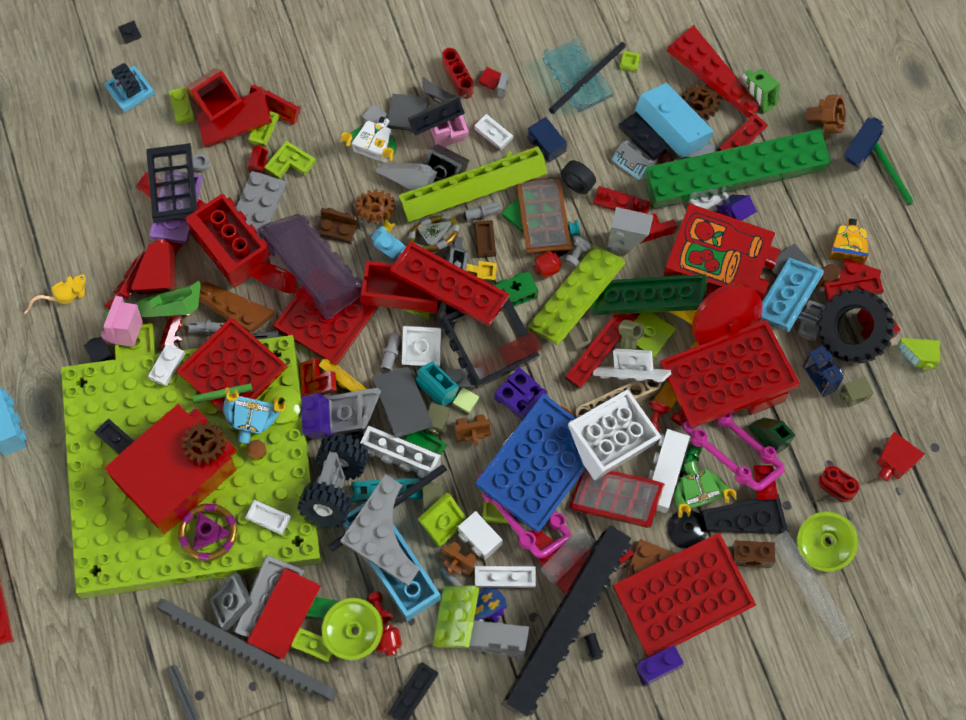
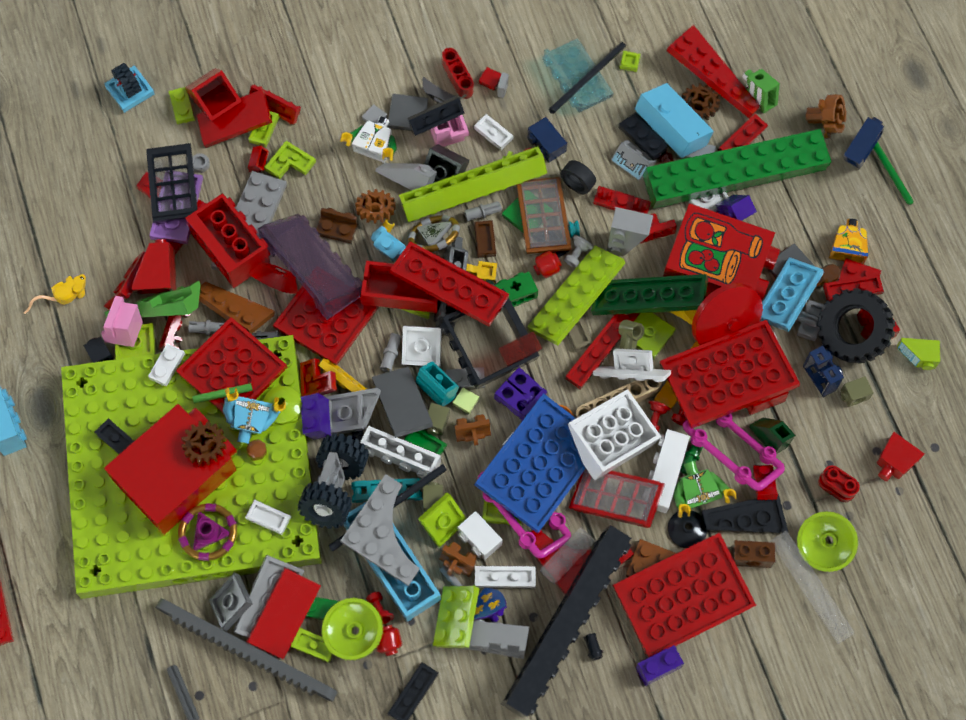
black plate [118,21,142,44] -> none

